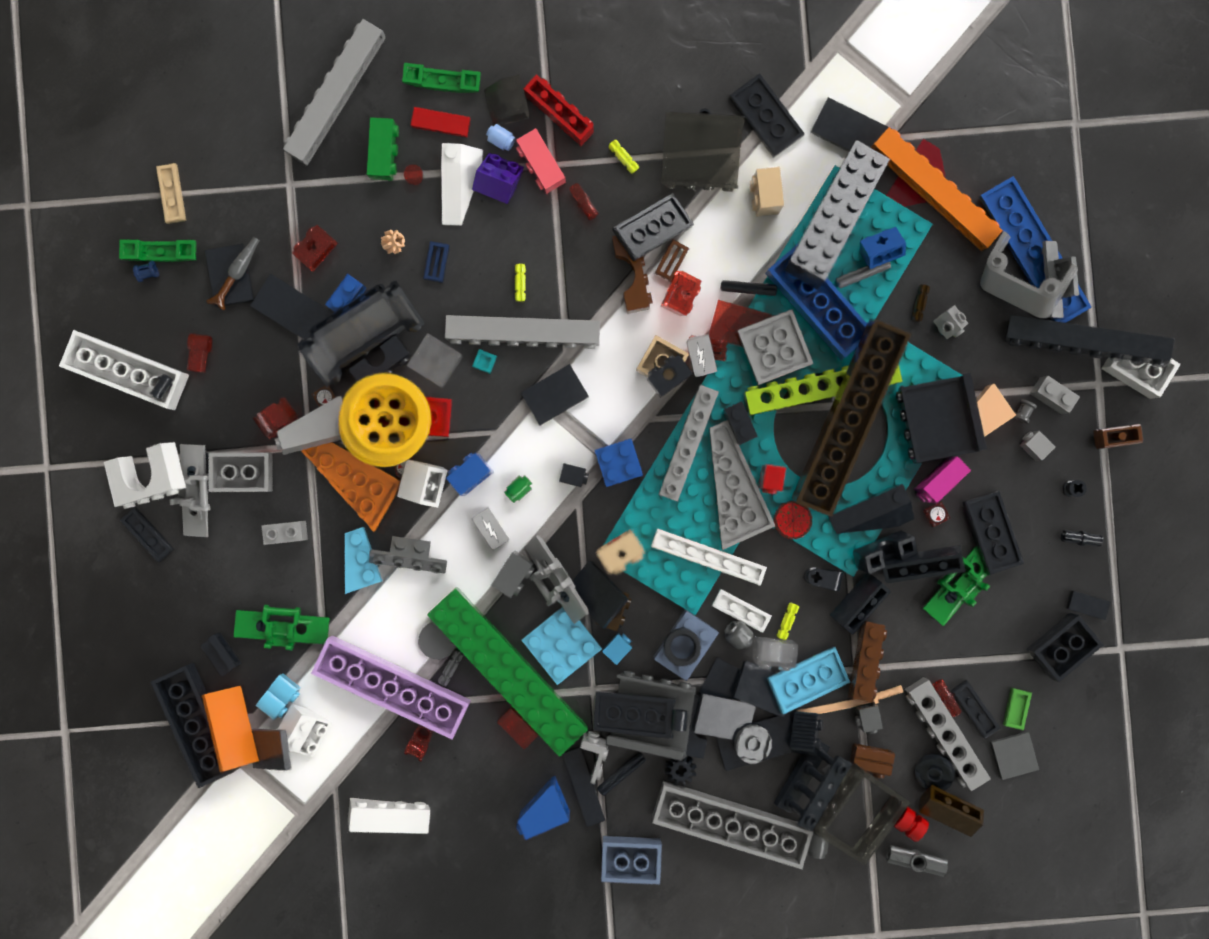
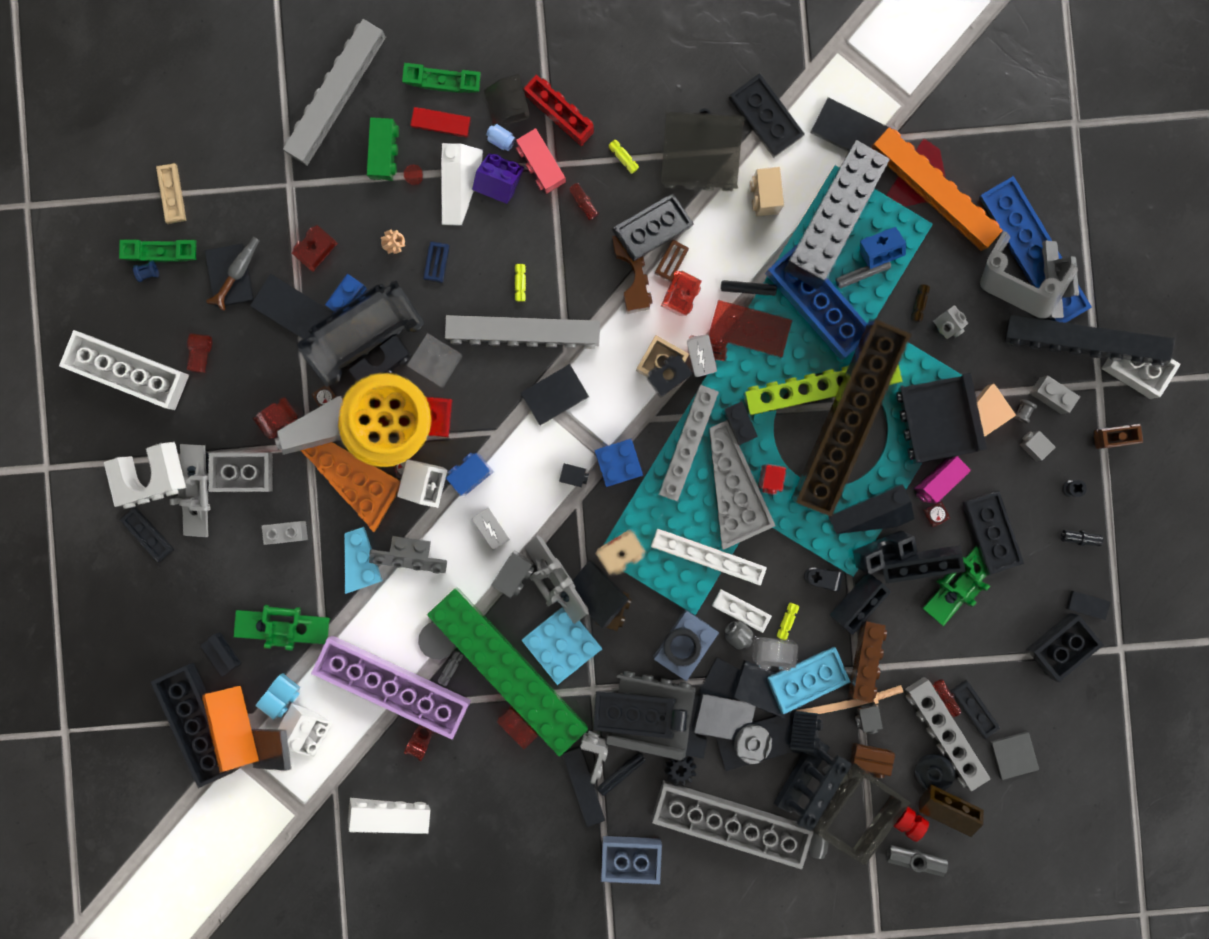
black pin [150,374,173,400] -> none
teal tile [472,349,497,374] -> none
green brick [504,475,532,503] -> none
blue slope [516,776,570,840] -> none
dark azure brick [602,633,632,665] -> none
light grey plate [737,310,813,385] -> none
tile [773,501,812,539] -> none
bright green tile [1003,688,1032,730] -> none

